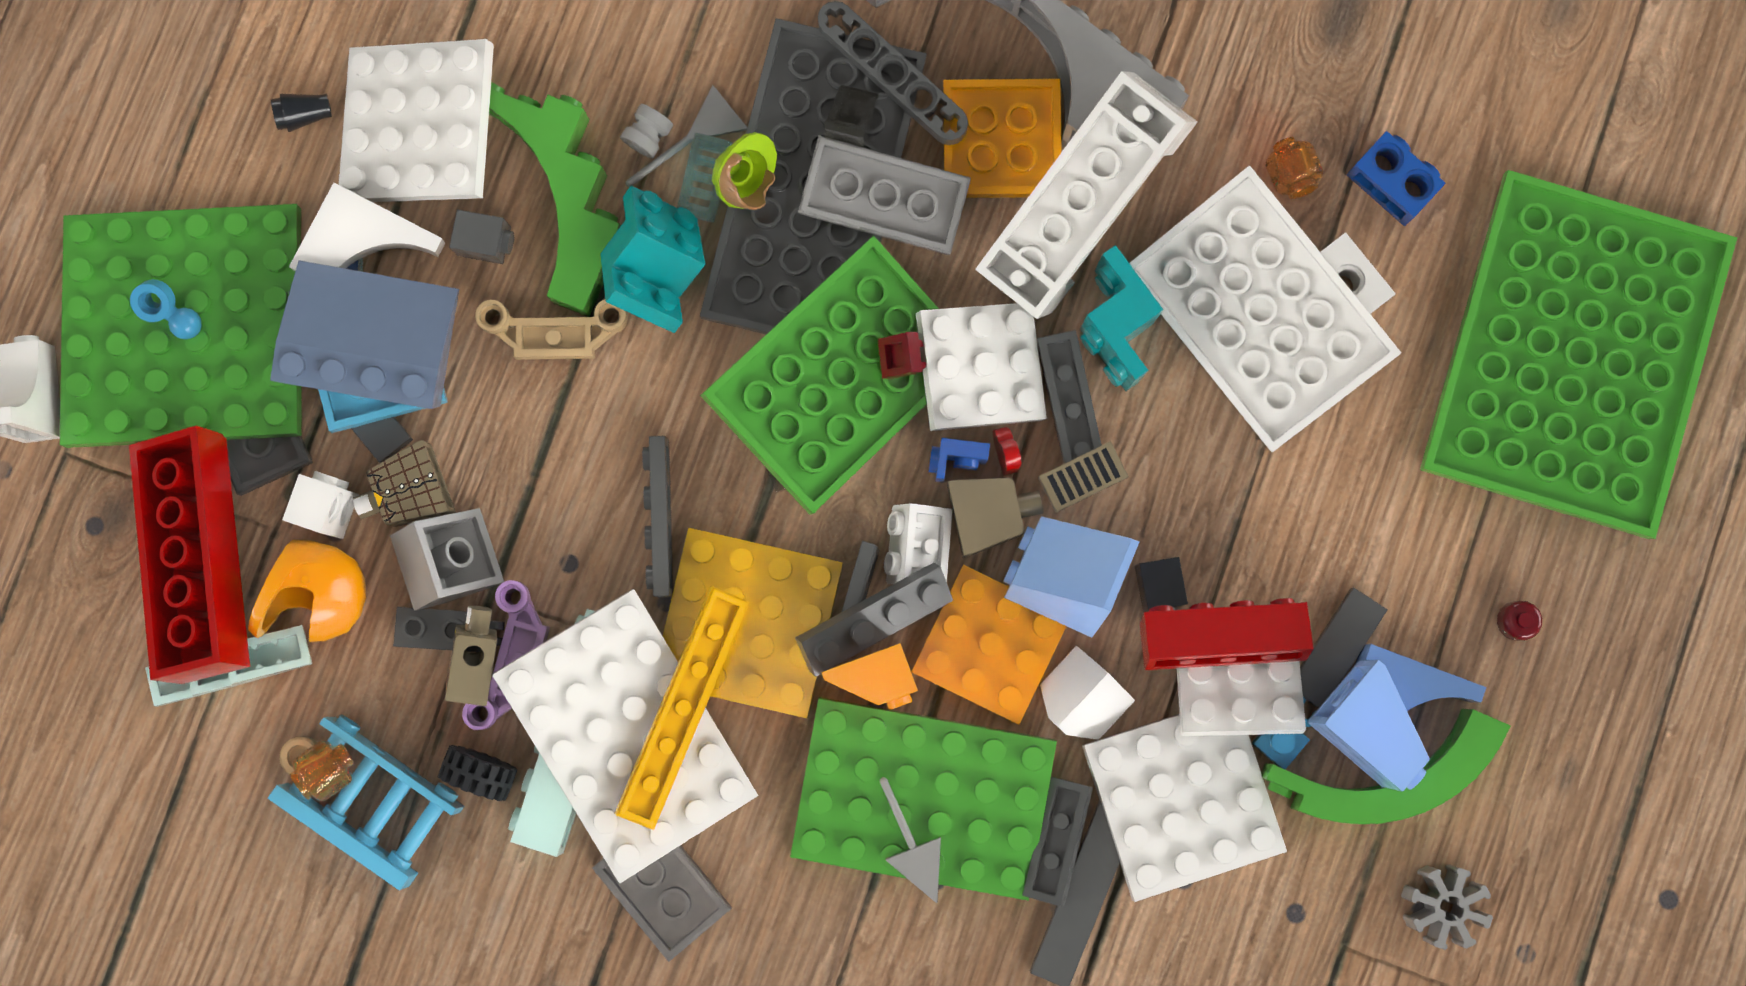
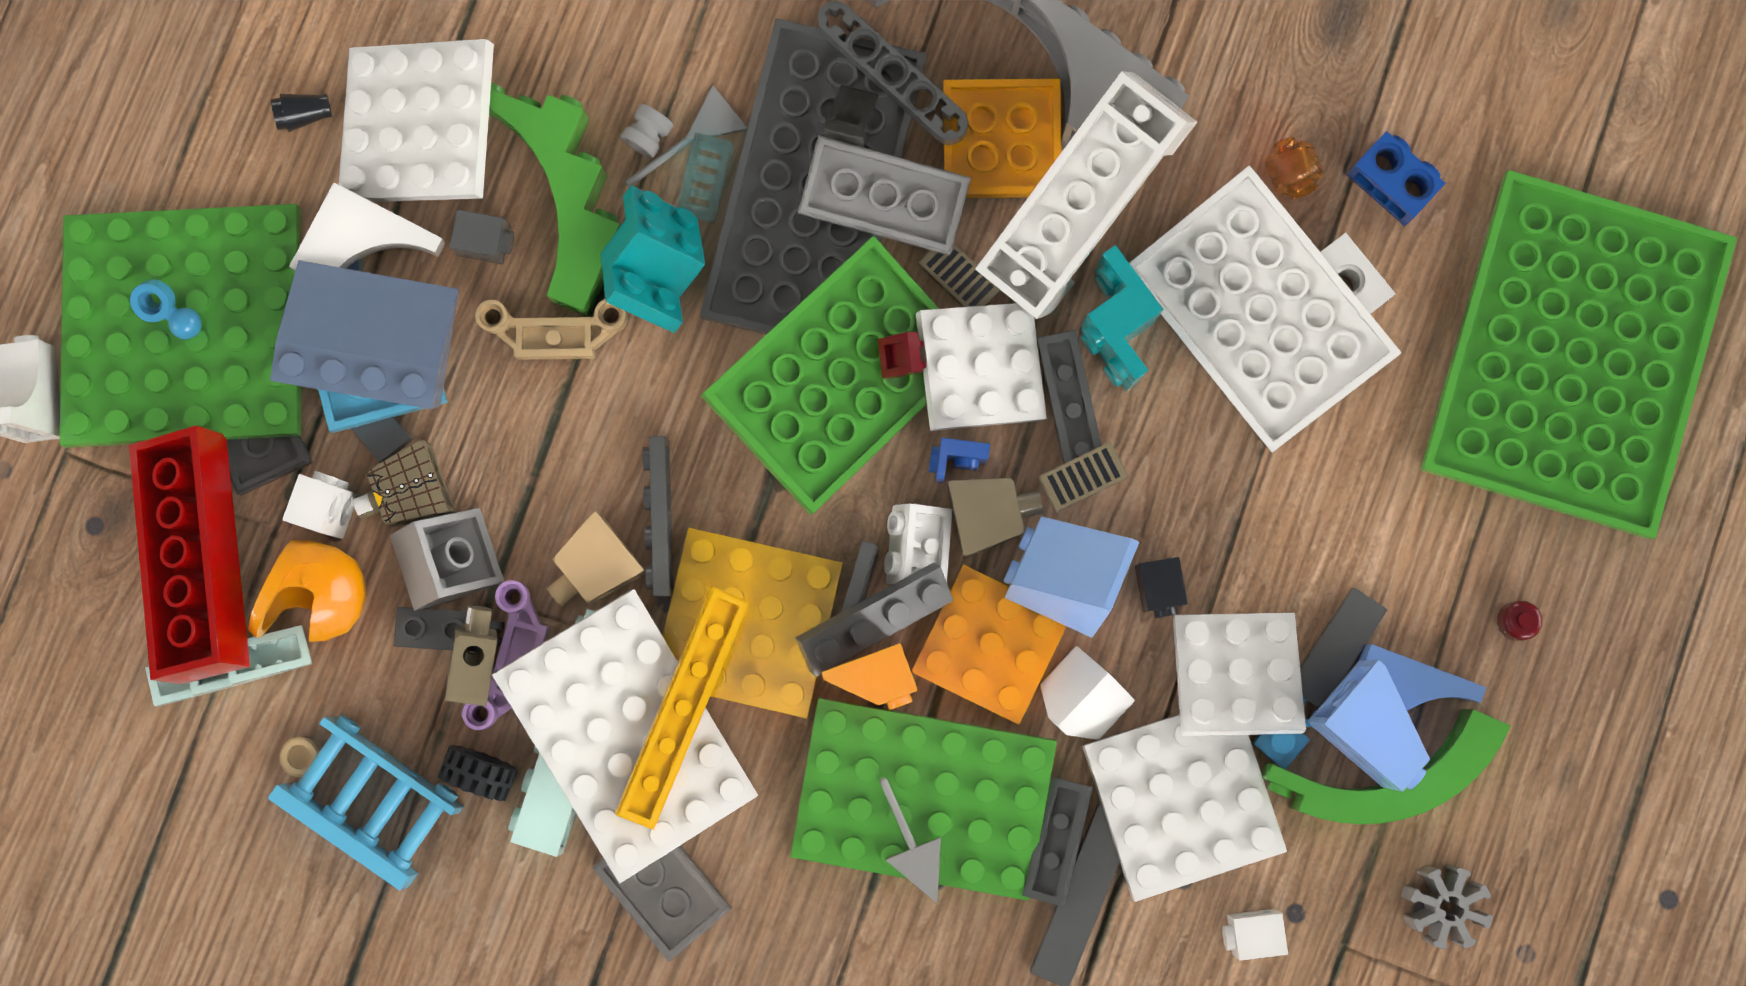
clear orange head [289,740,355,801] -> none
lime piece [711,132,777,210] -> none
red tile [992,427,1022,476] -> none
red brick [1140,598,1314,670] -> none
none -> tan torso [546,511,646,606]
none -> tile [918,243,1001,307]
none -> white brick [1222,909,1288,961]

